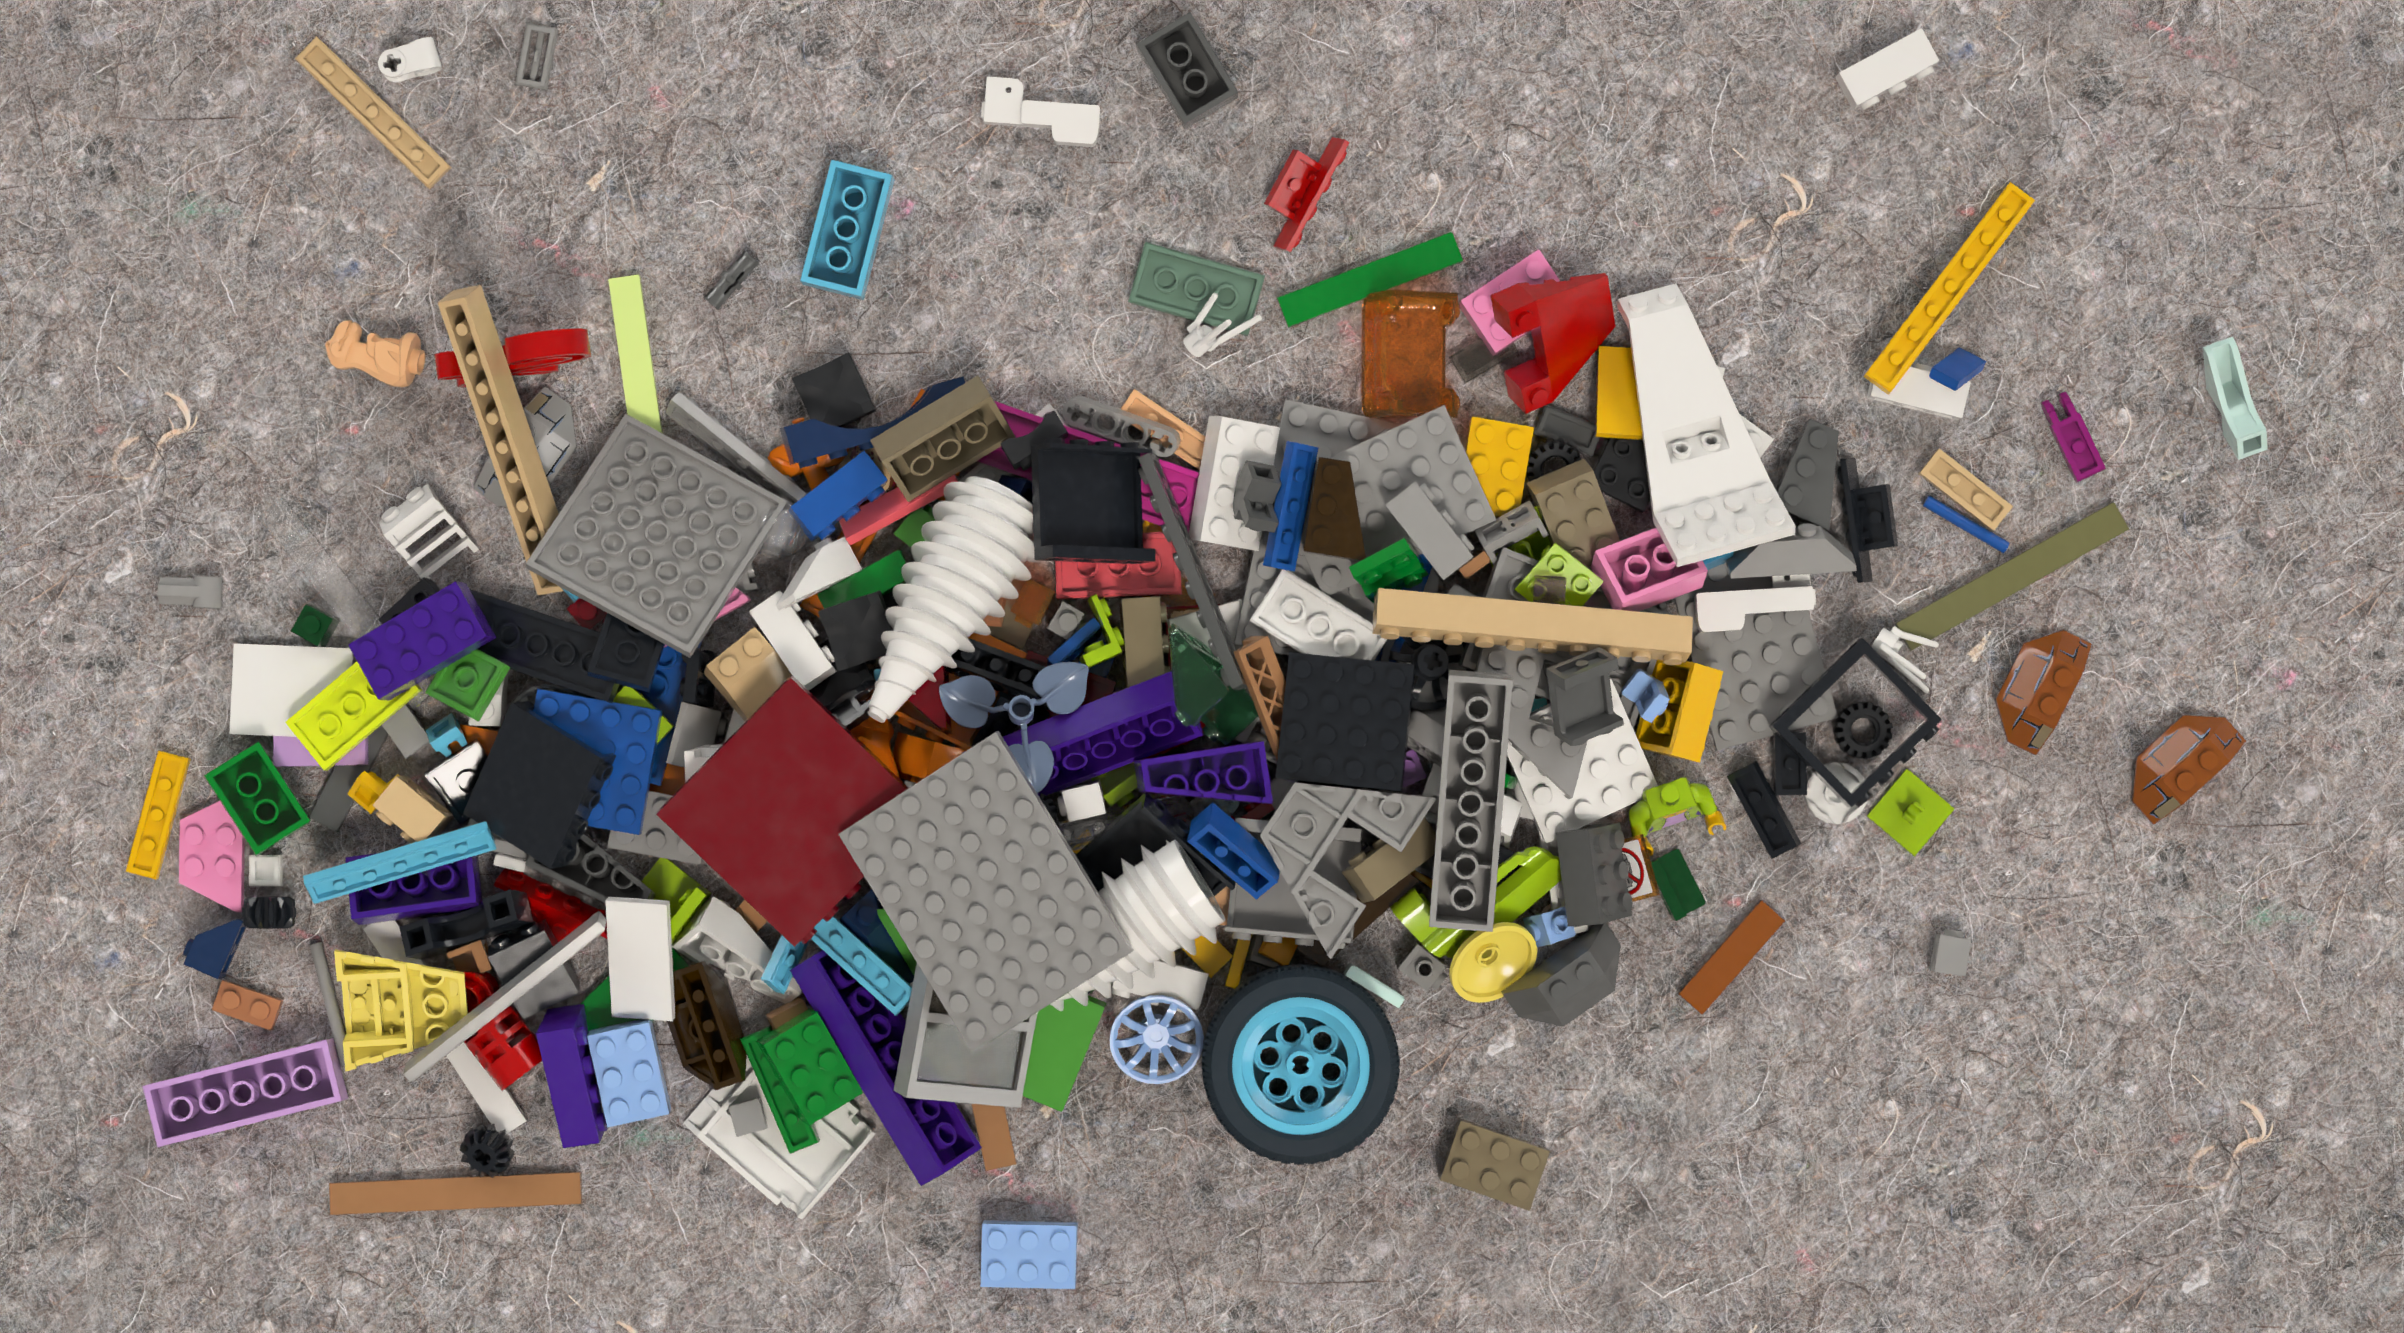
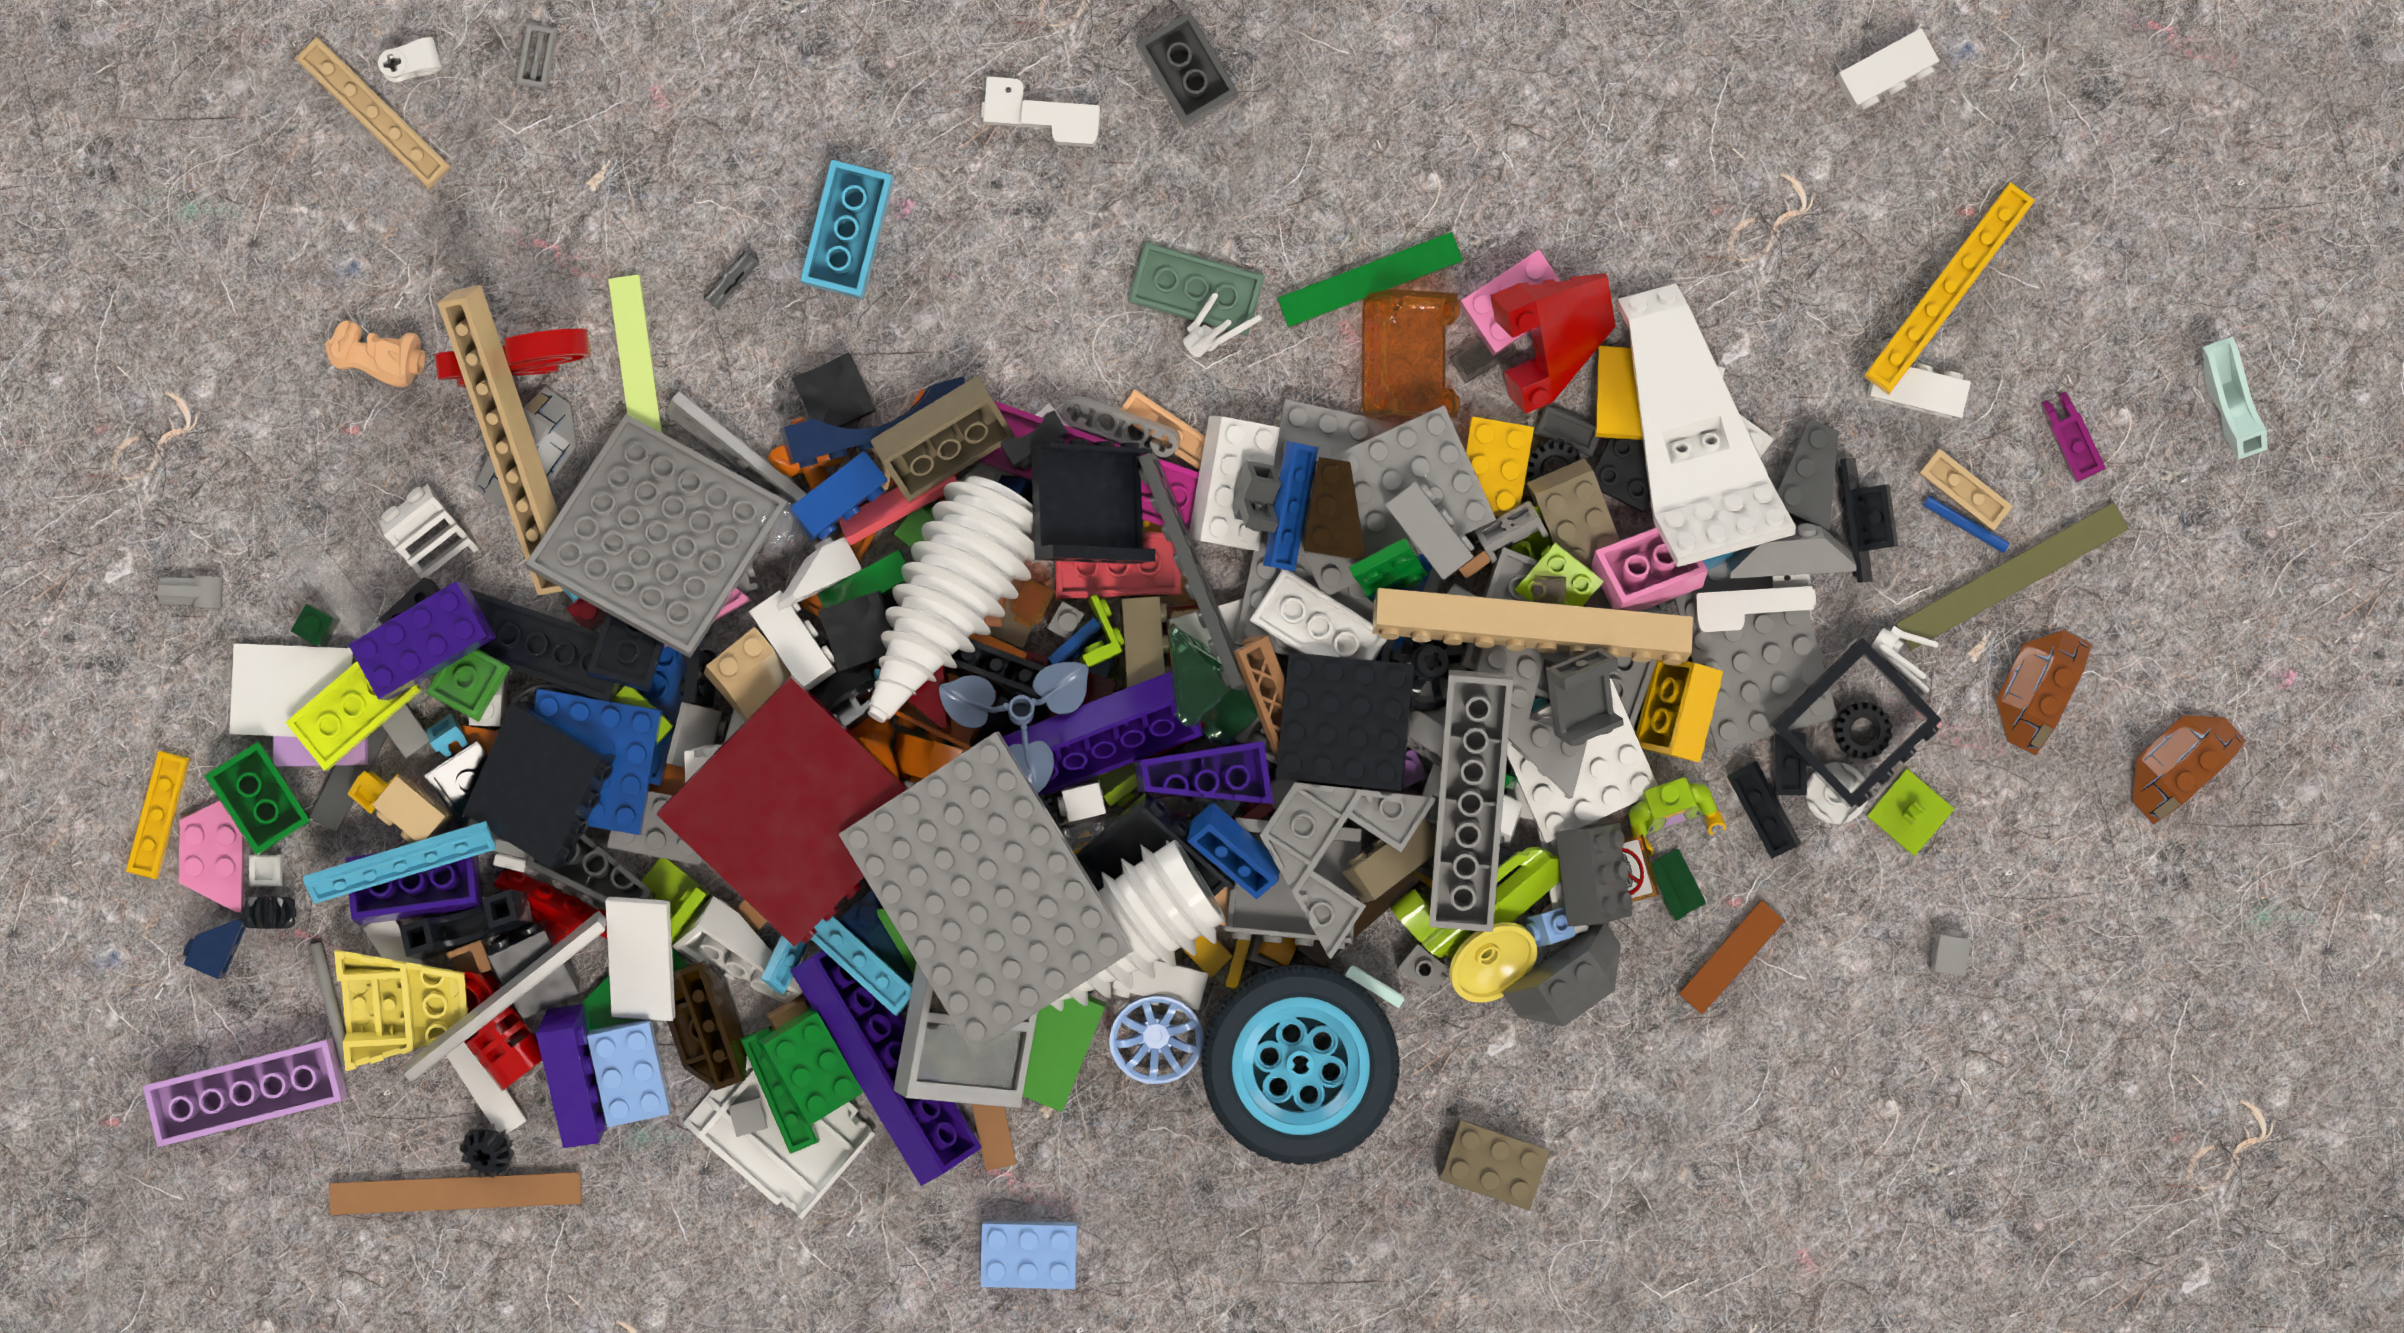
nougat plate [212,980,284,1030] -> none
red bracket [1264,137,1350,252] -> none
light blue bracket [1621,669,1670,723] -> none
blue tile [1929,347,1986,391] -> none

